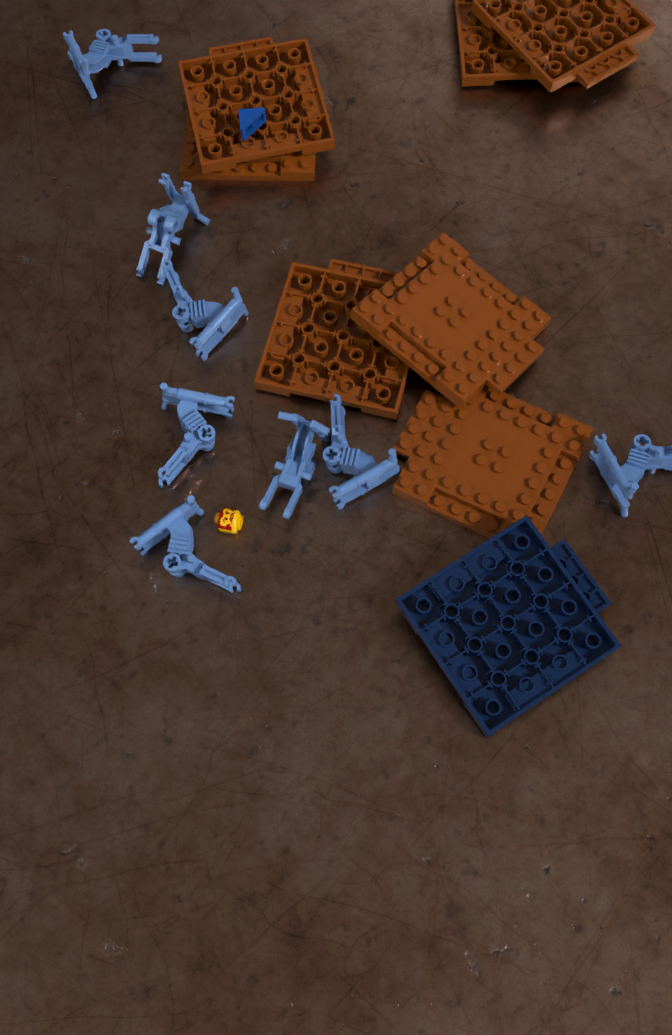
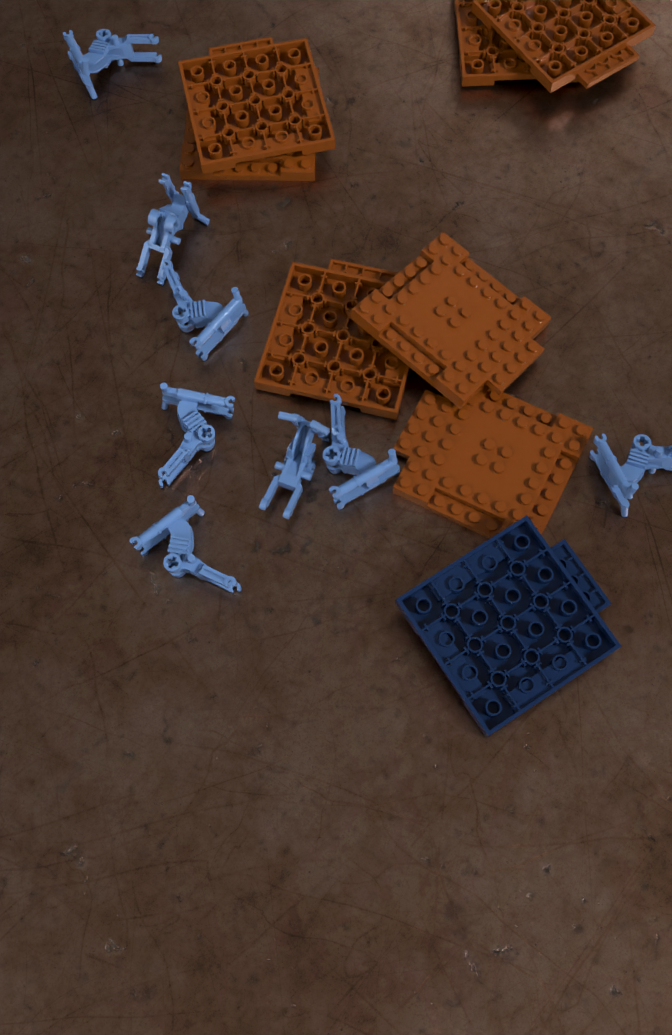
yellow head [214,507,244,534] -> none
blue slope [238,107,266,142] -> none

